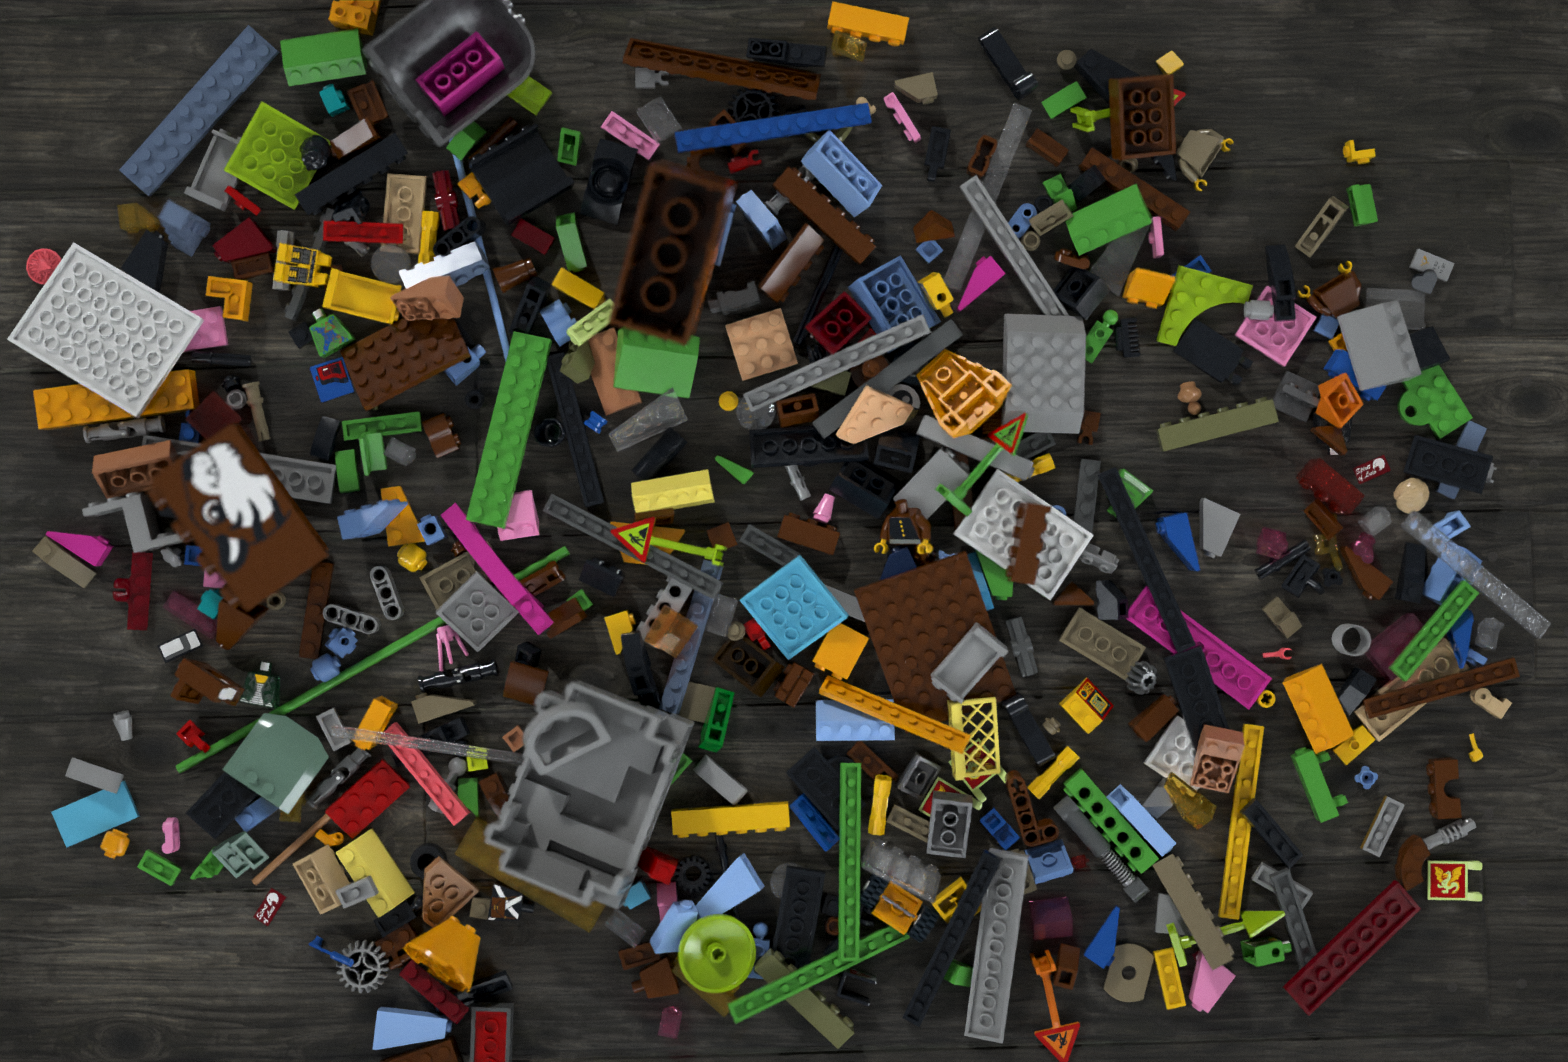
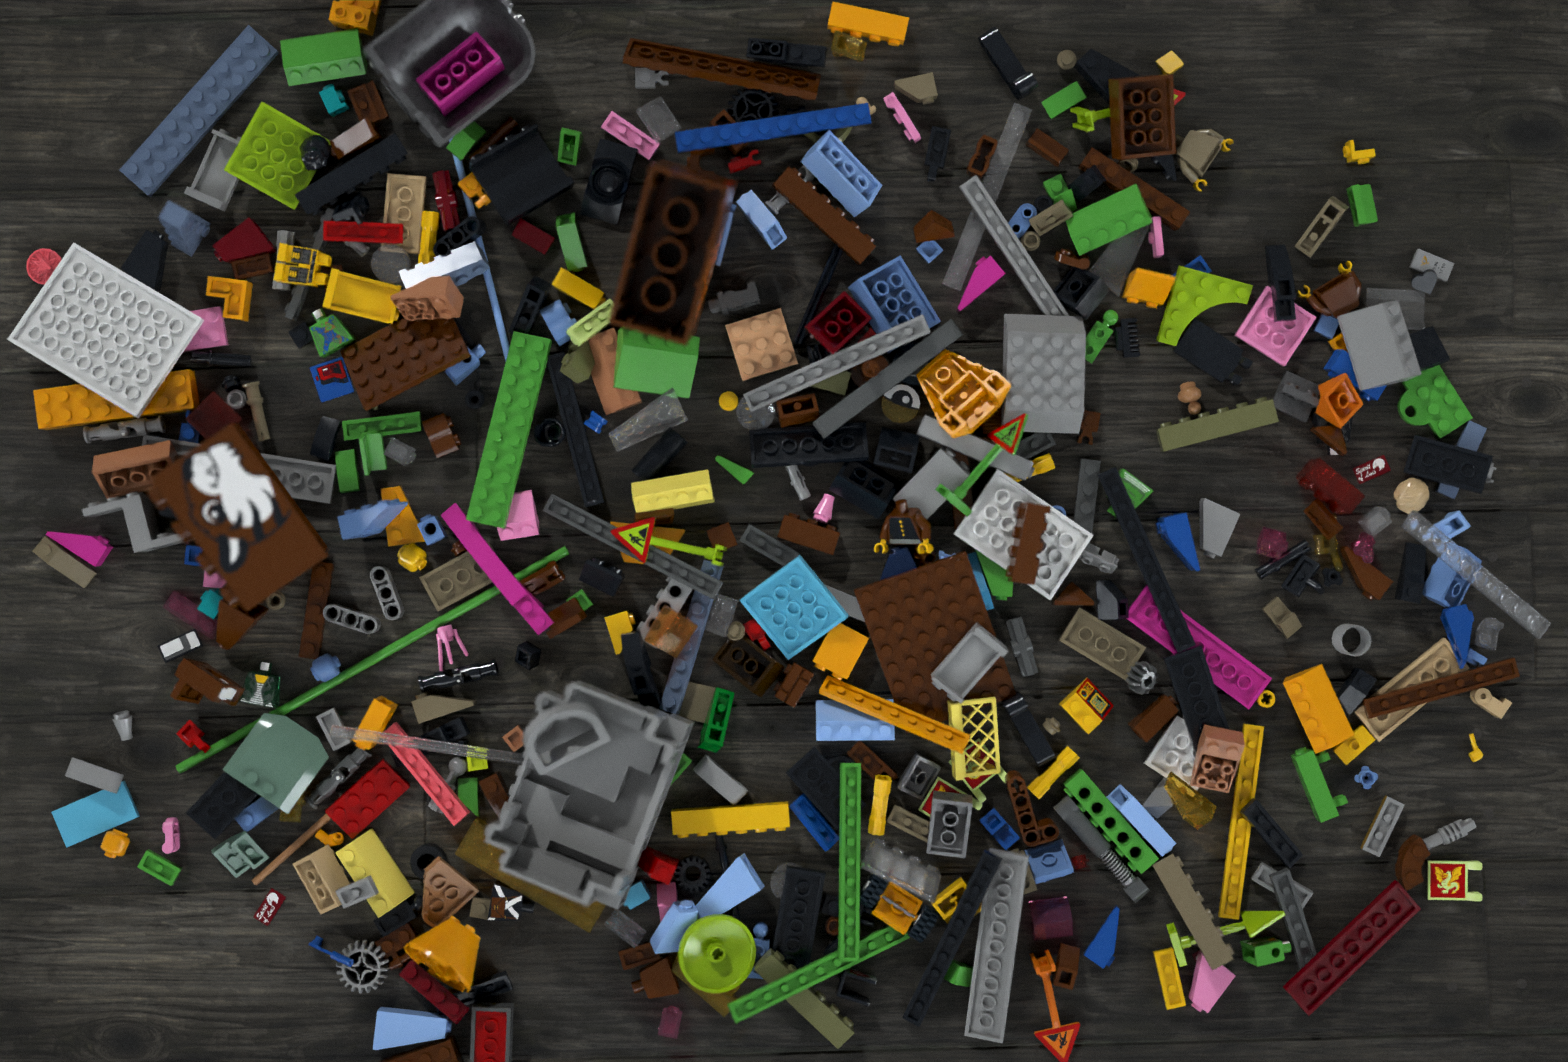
dark red plate [113,551,153,631] -> none
clear yellow slope [117,203,162,233] -> none
light grey plant [161,548,182,567] -> none
bright green slope [190,846,224,880] -> none
red plate [224,186,261,216] -> none
medium blue brick [324,627,358,658] -> none
light grey plate [436,571,519,652] -> none
reddish brown plant [492,258,537,293] -> none
reddish brown slope [503,661,549,706] -> none
lime plate [506,76,552,116] -> none
reddish brown slope [758,223,825,304] -> none
light nougat plate [836,385,914,444] -> none
yellow torso [917,272,955,317] -> none
dark tan piece [1103,943,1154,1002] -> none
light grey tile [1155,893,1192,936] -> none
light grey brick [1244,300,1274,320] -> none
coral hand [1263,648,1292,659] -> none
clear pink brick [1365,613,1438,681] -> none
bright green plate [1389,580,1479,681] -> none
reddish brown arch [1426,757,1462,819] -> none

